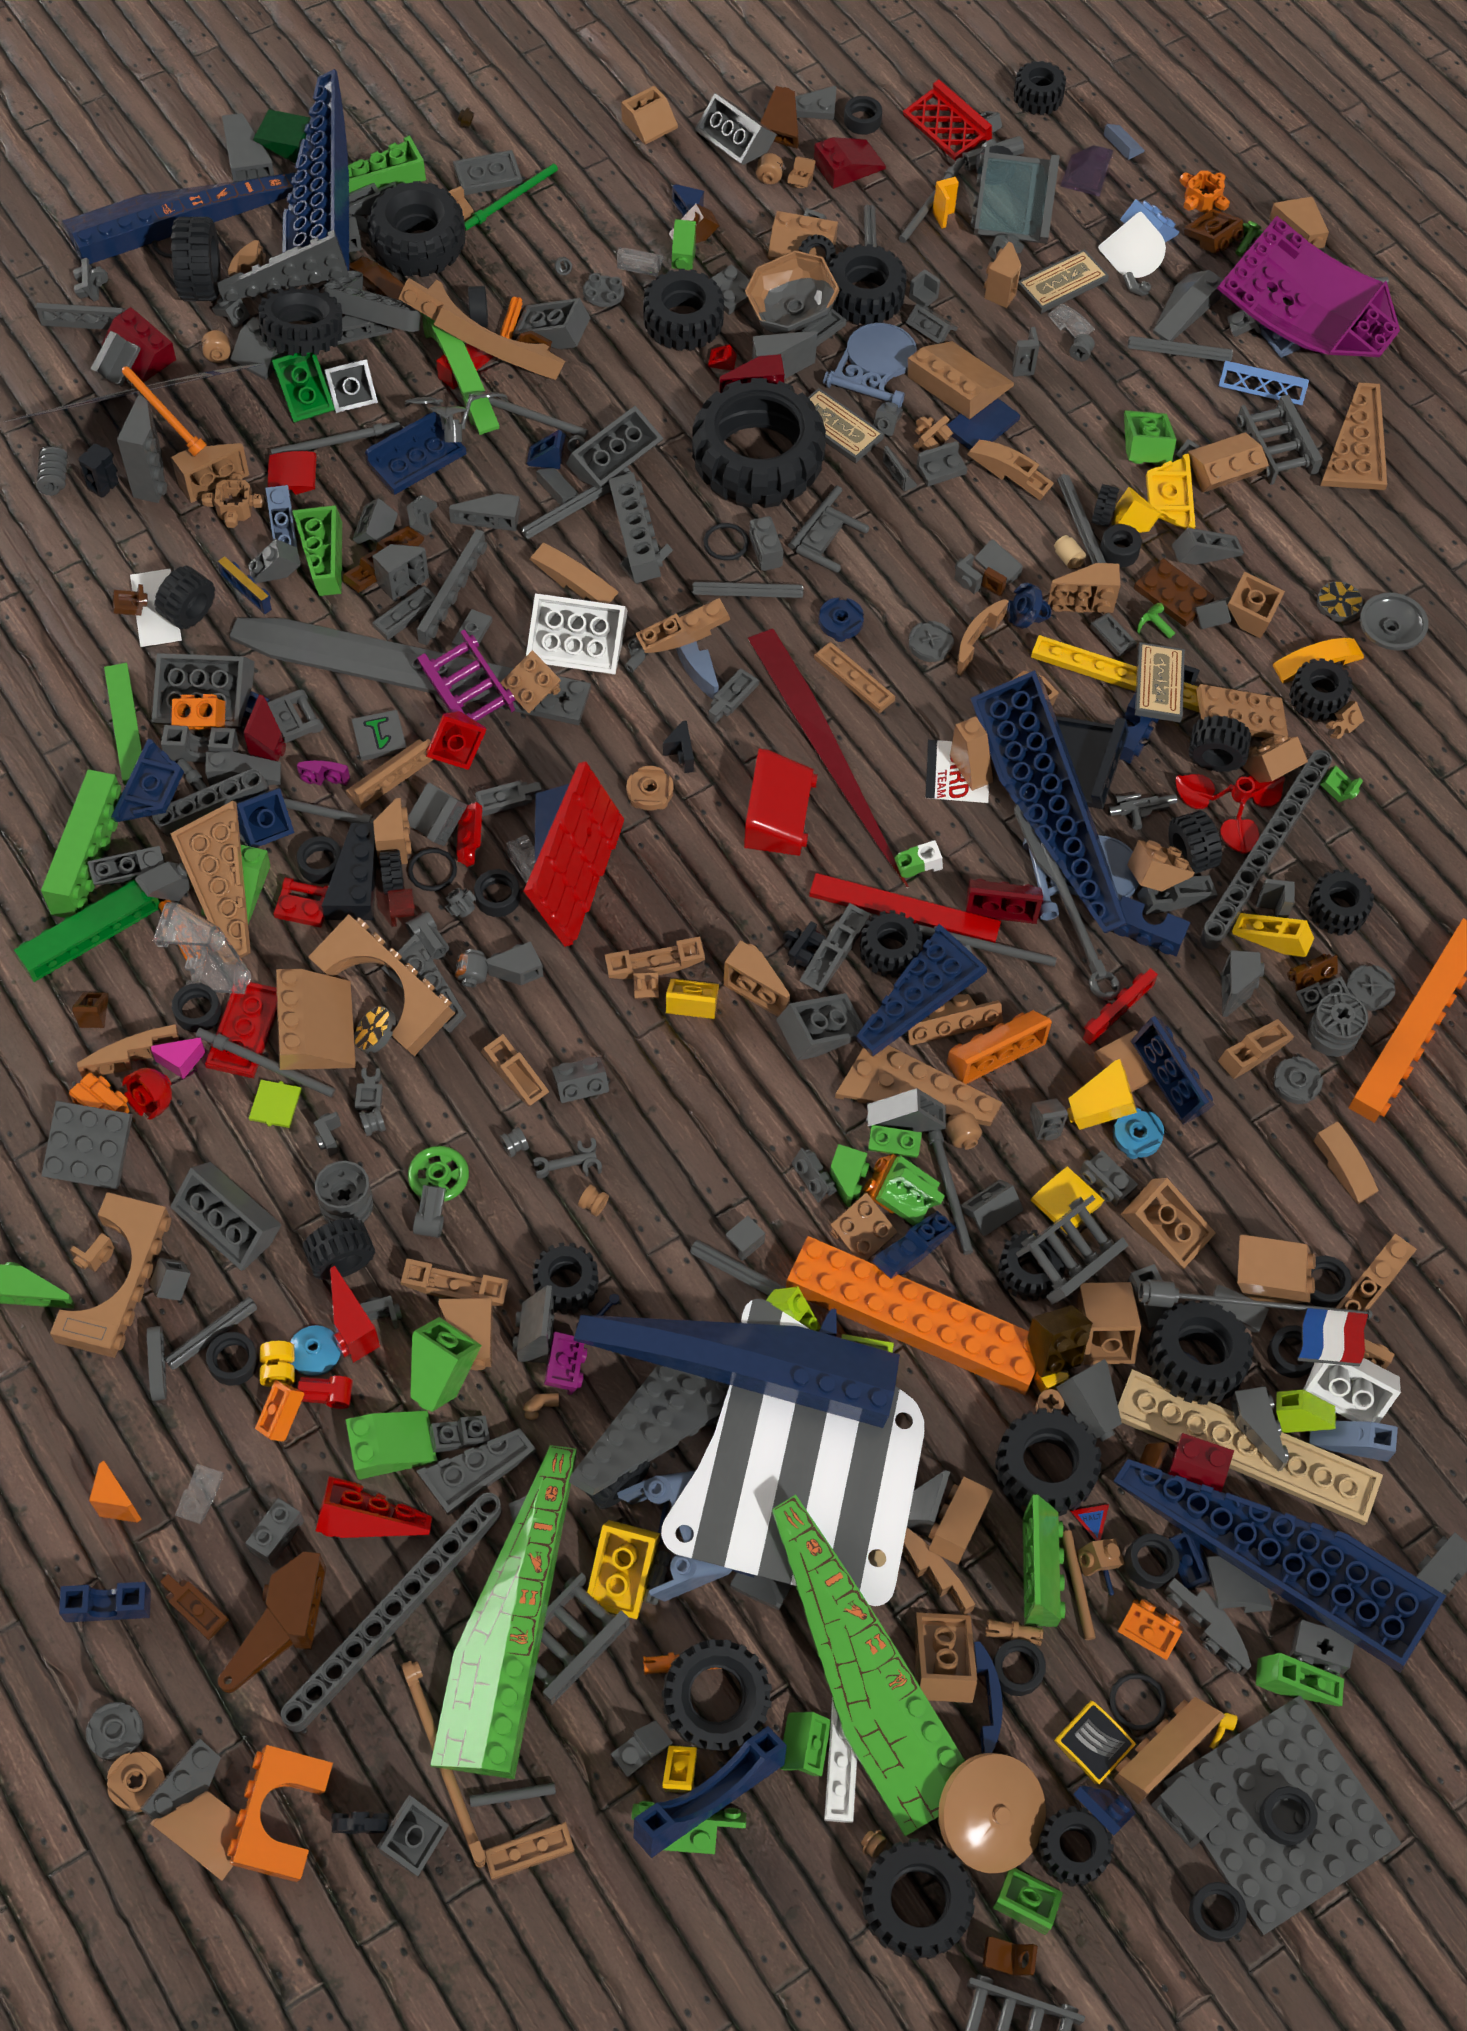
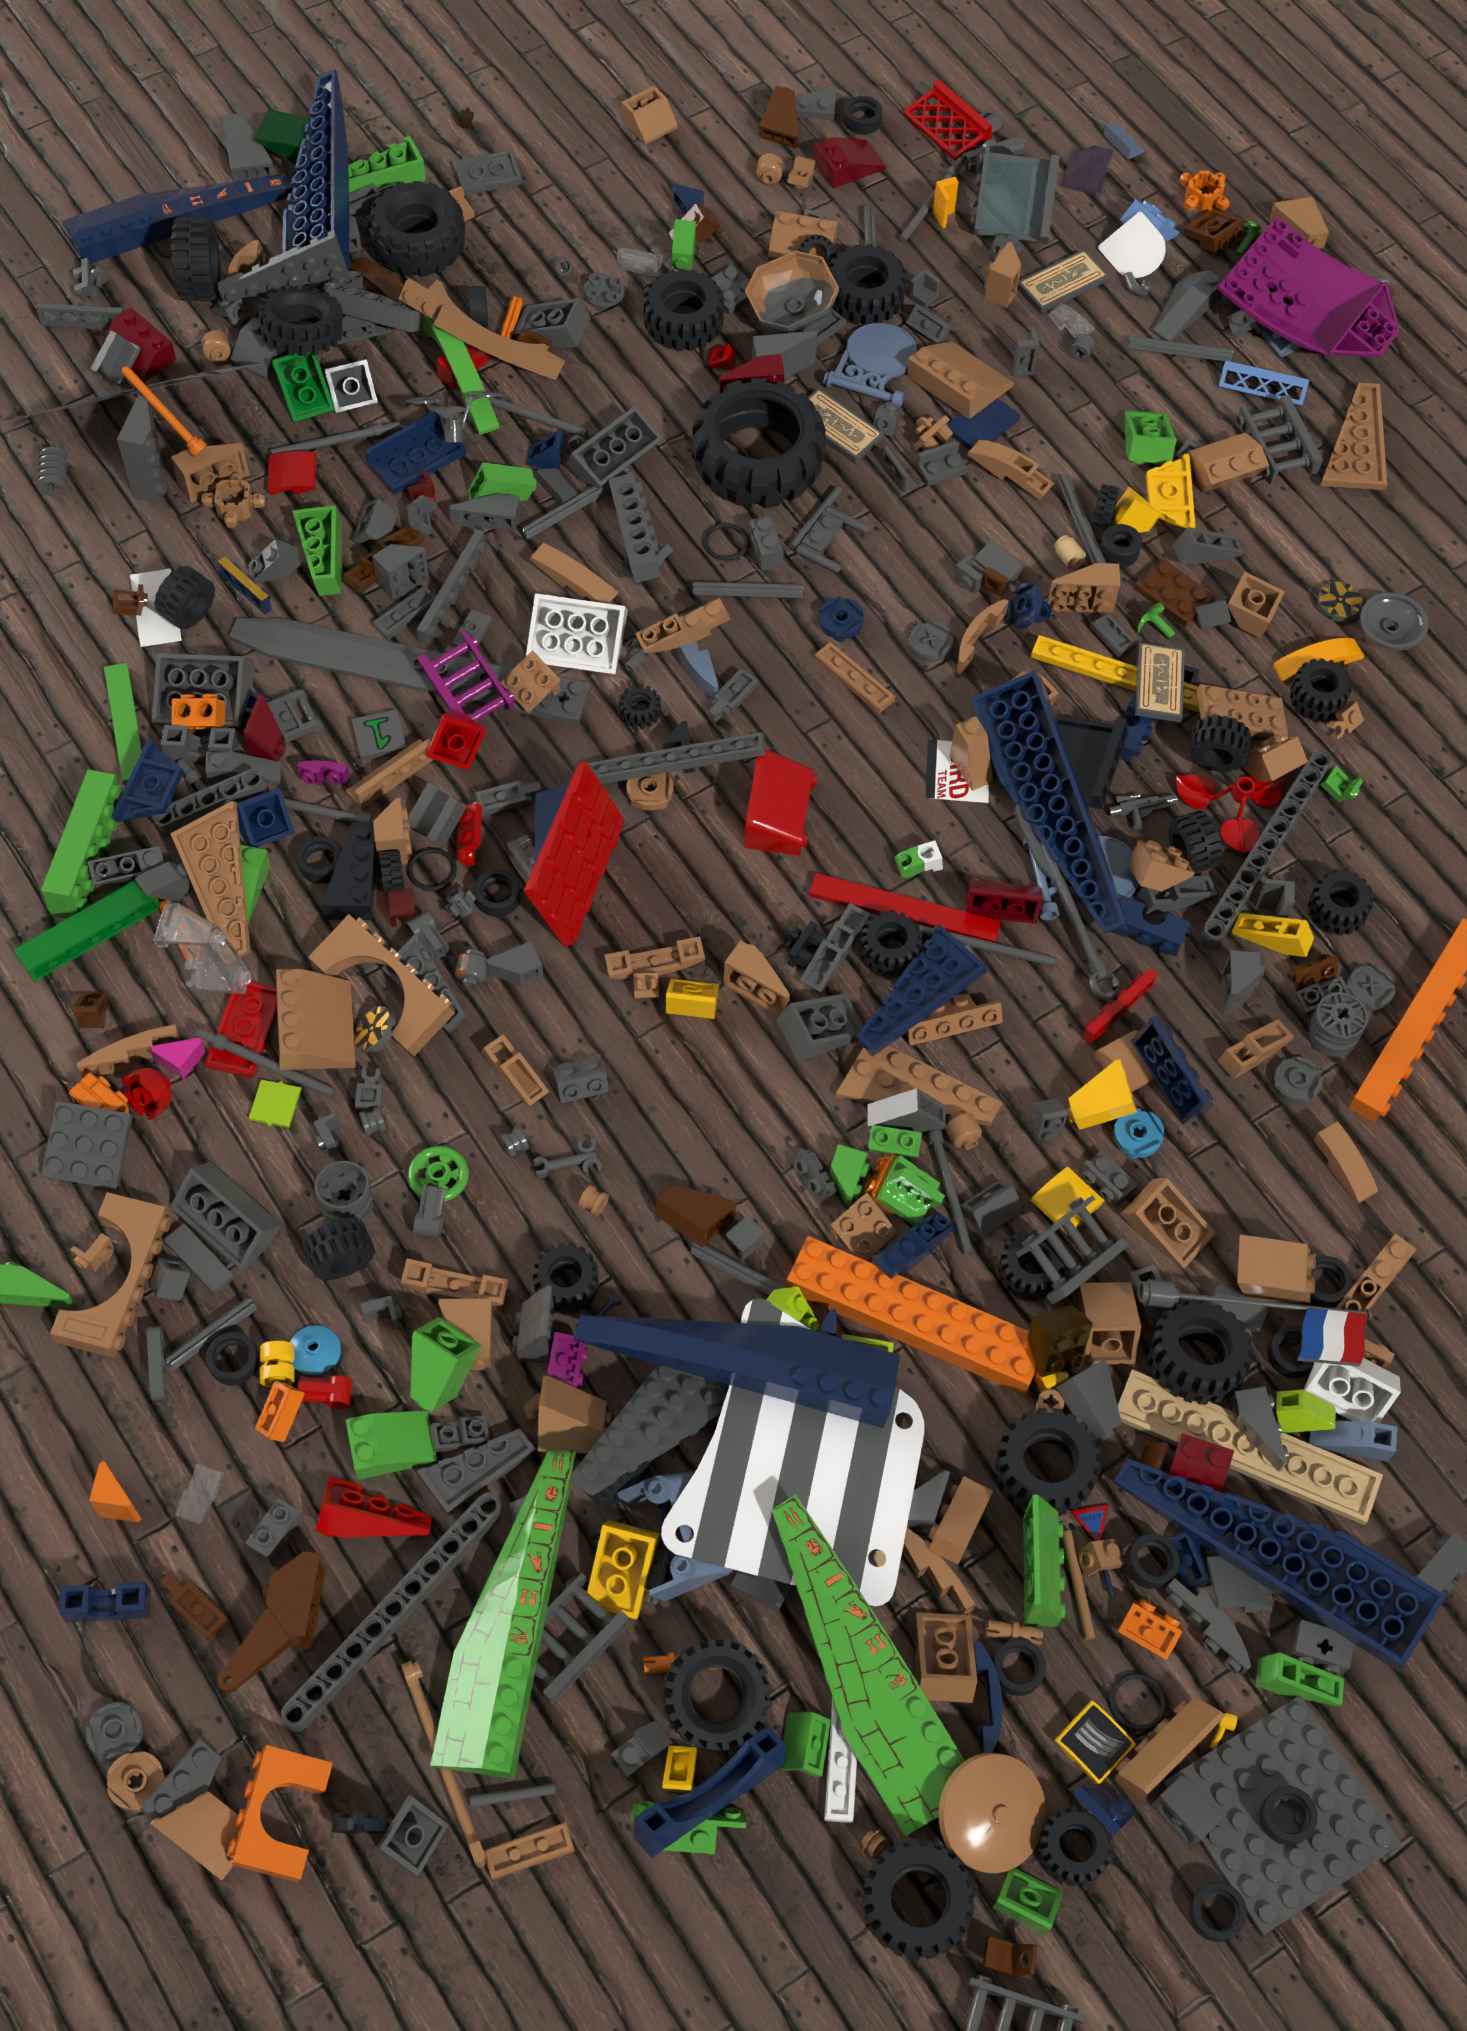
black brick [78,444,119,498] -> none
black tyre [172,983,221,1033] -> none
sand blue slope [265,485,298,550] -> none
red plate [273,877,329,928] -> none
red slope [330,1266,380,1363] -> none
green bar [465,163,558,231] -> none
dark grey slope [695,93,777,165] -> none
dark red sticker [748,628,909,888] -> none
orange slope [947,1010,1052,1084] -> none
black tyre [1014,61,1066,115] -> none
none -> dark grey tile [164,1223,235,1295]
none -> clear red panel [407,470,436,502]
none -> bright green slope [467,462,536,501]
none -> medium nougat slope [538,1376,611,1454]
none -> dark grey tile [588,732,765,784]
none -> black tyre [619,684,661,729]
none -> reddish brown slope [655,1185,737,1248]

